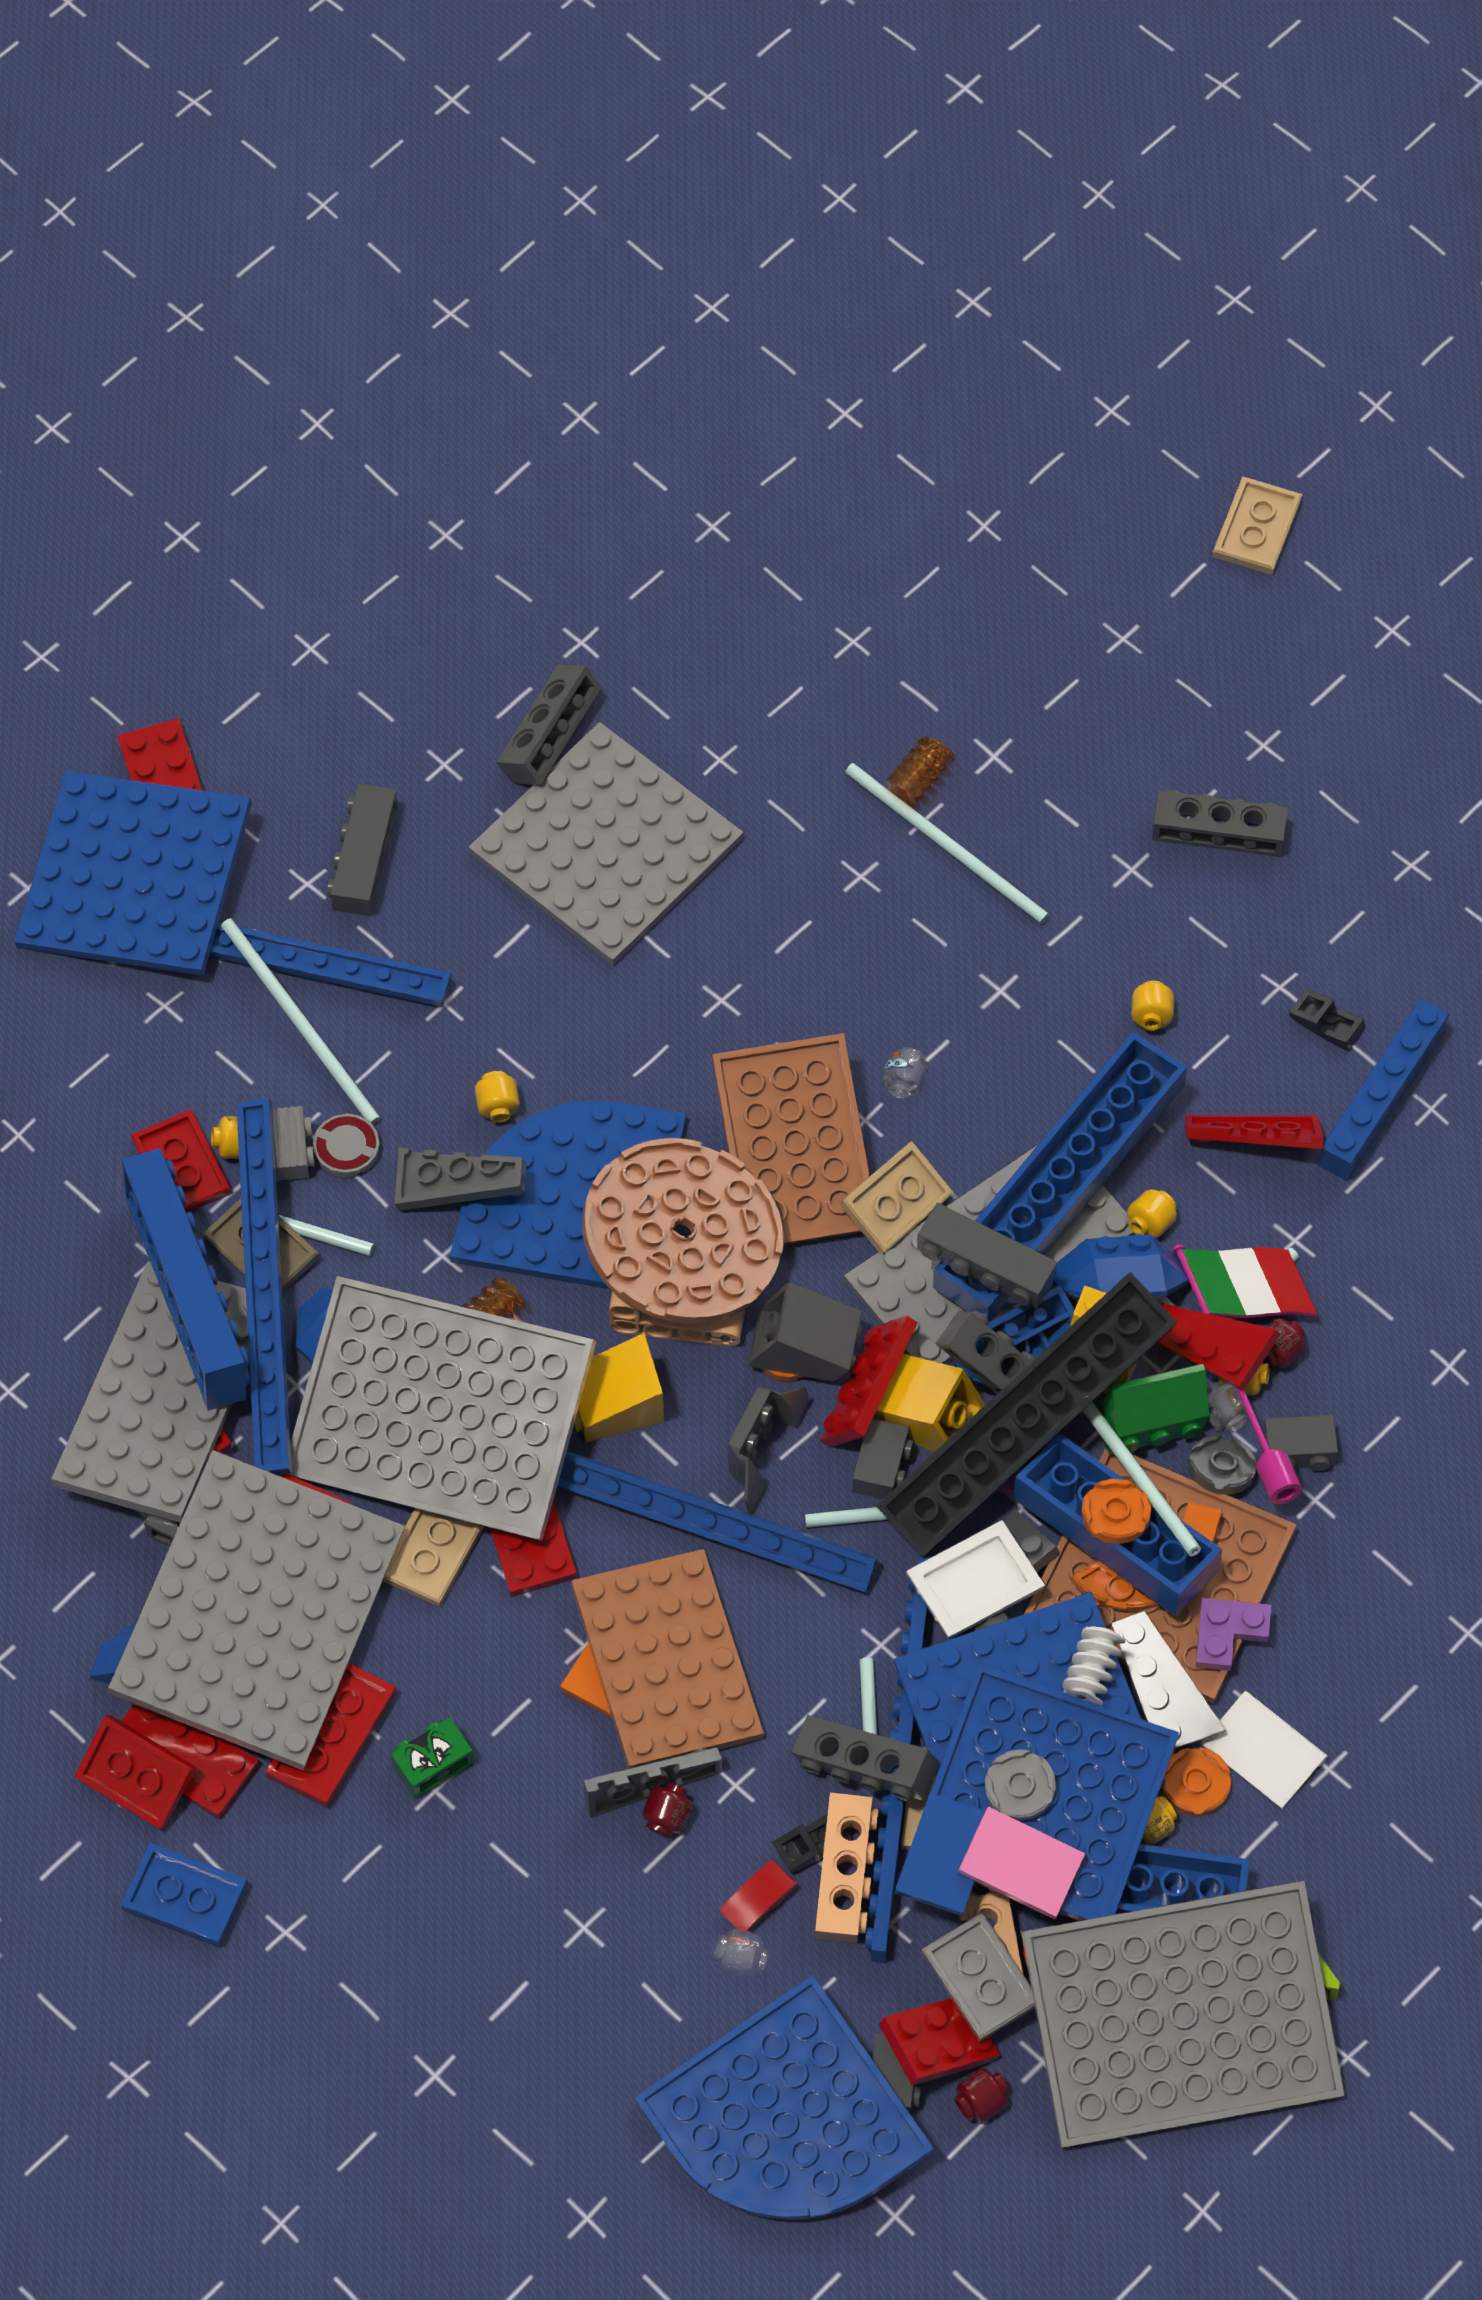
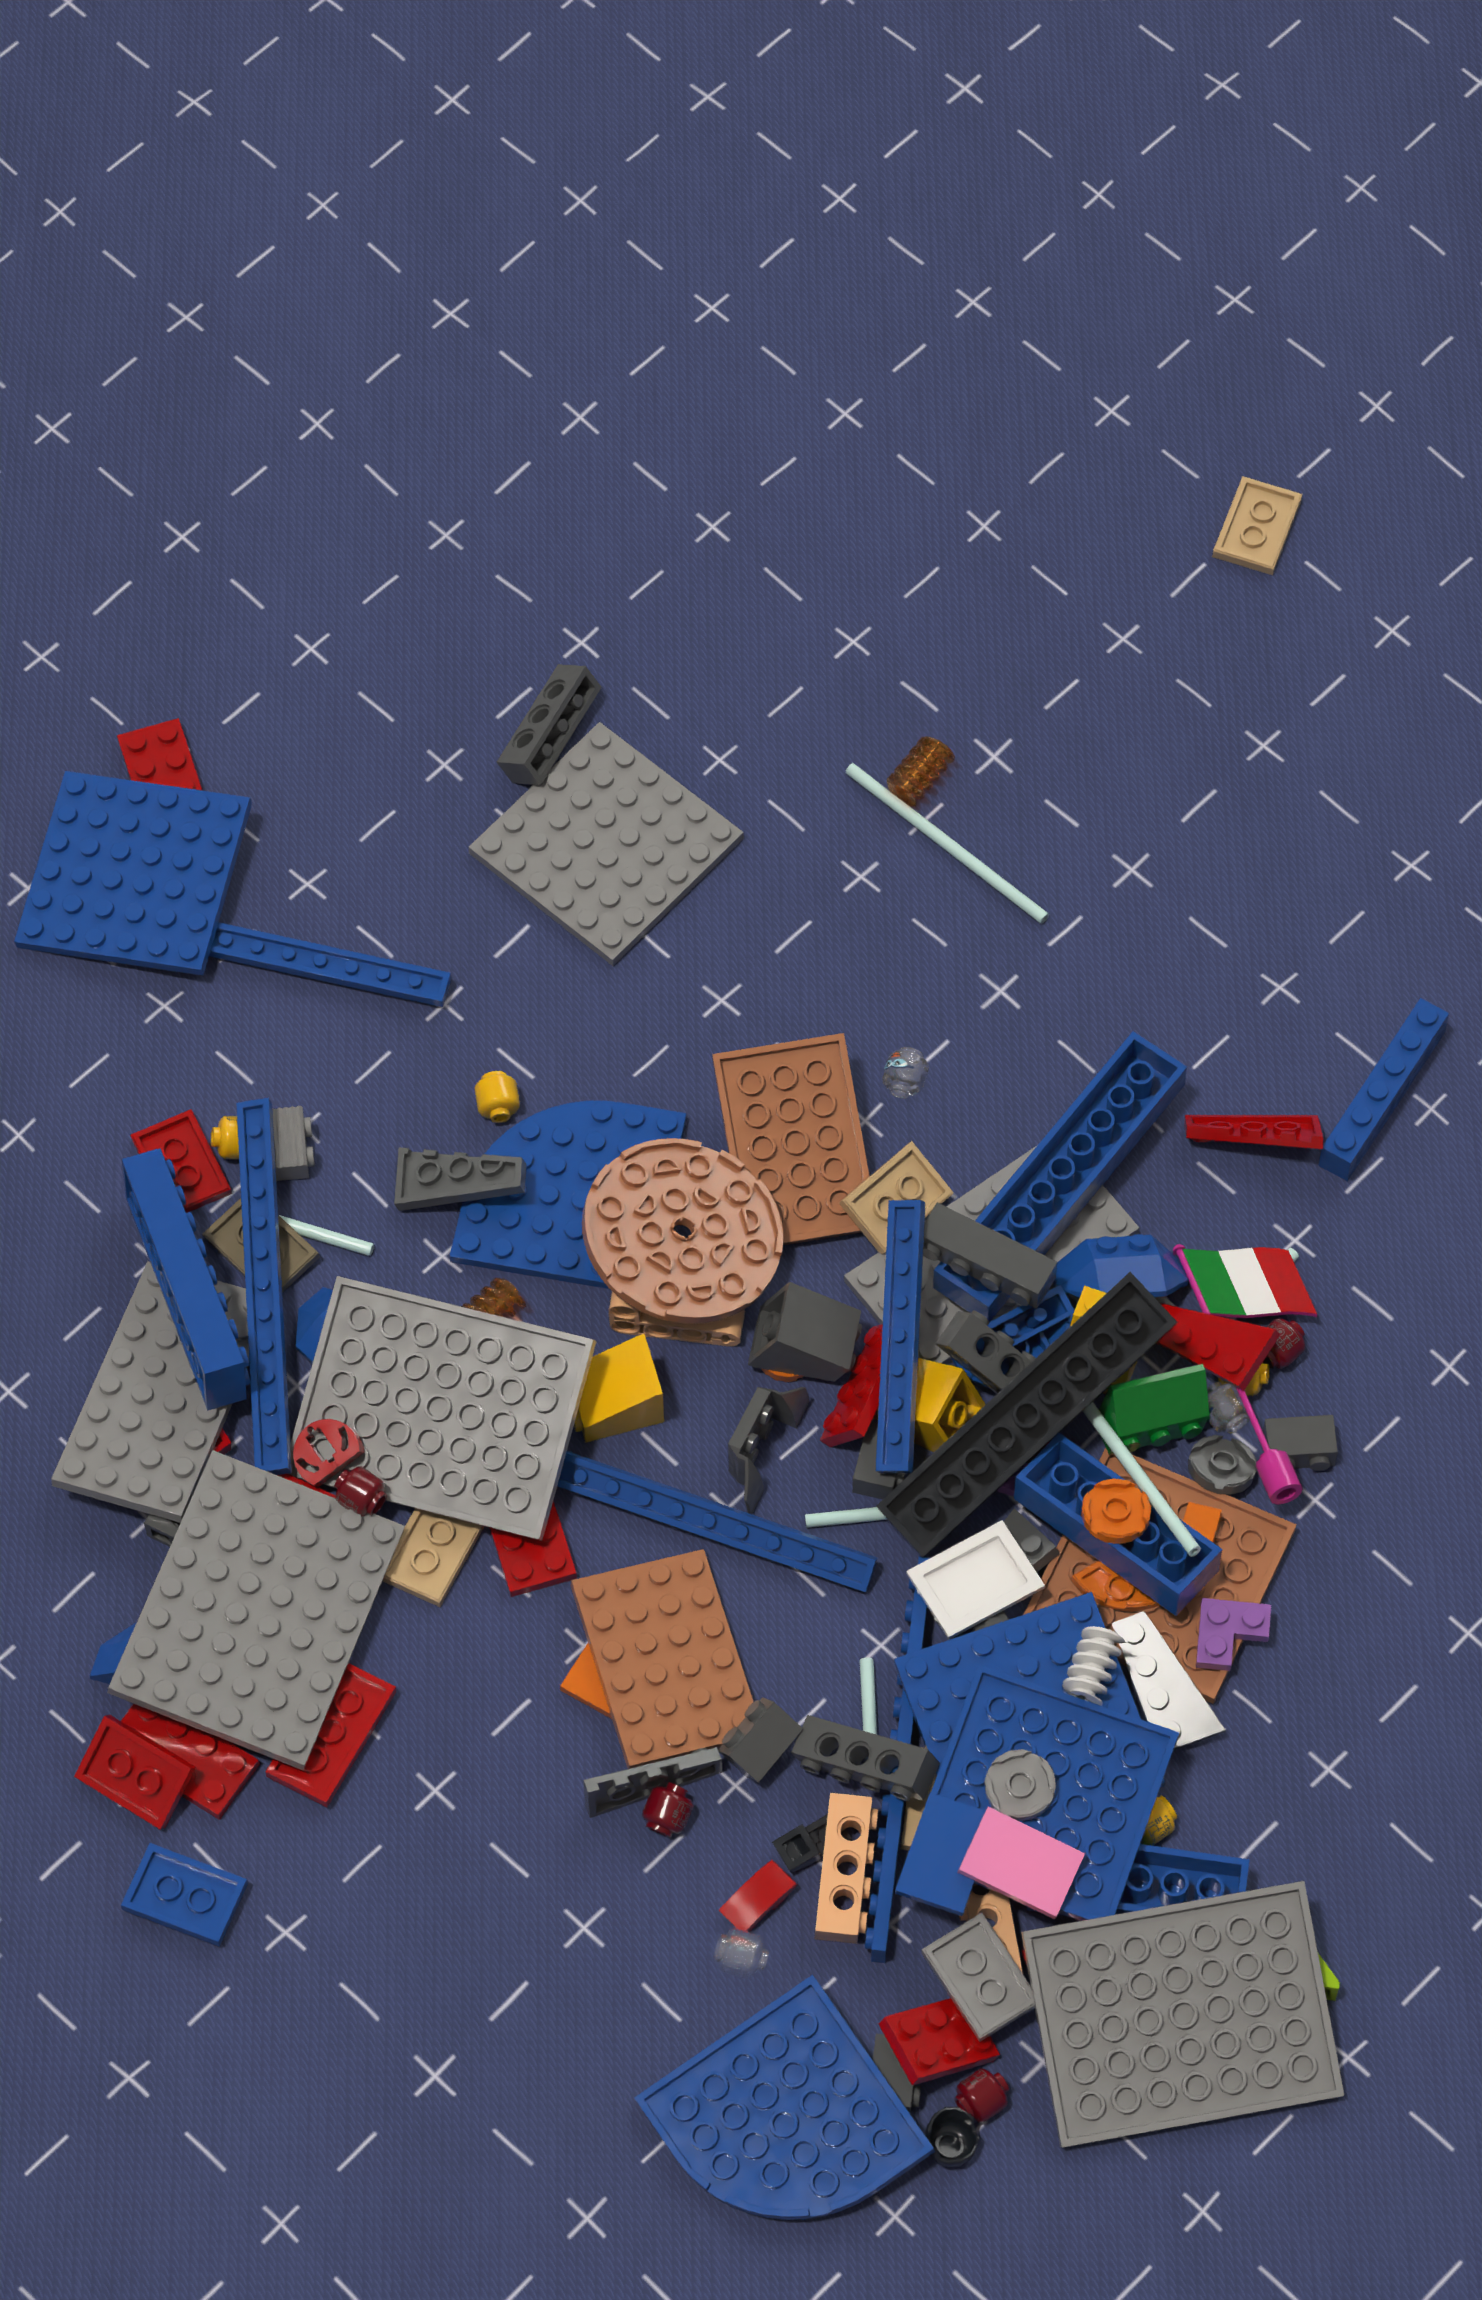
light aqua piece [221,918,380,1125] -> none
light grey tile [313,1114,380,1178] -> none
dark grey brick [327,783,398,916] -> none
green brick [391,1718,474,1799] -> none
yellow head [1127,1189,1177,1238] -> none
yellow head [1131,981,1175,1031] -> none
dark grey brick [1152,790,1288,857] -> none
orange tile [1162,1747,1231,1817] -> none
white piece [1201,1691,1328,1809] -> none
black slope [1289,989,1366,1050] -> none
none -> red piece [293,1419,364,1487]
none -> dark red head [334,1466,387,1517]
none -> dark grey brick [718,1697,803,1783]
none -> blue plate [876,1200,925,1473]
none -> black hair [924,2107,980,2167]

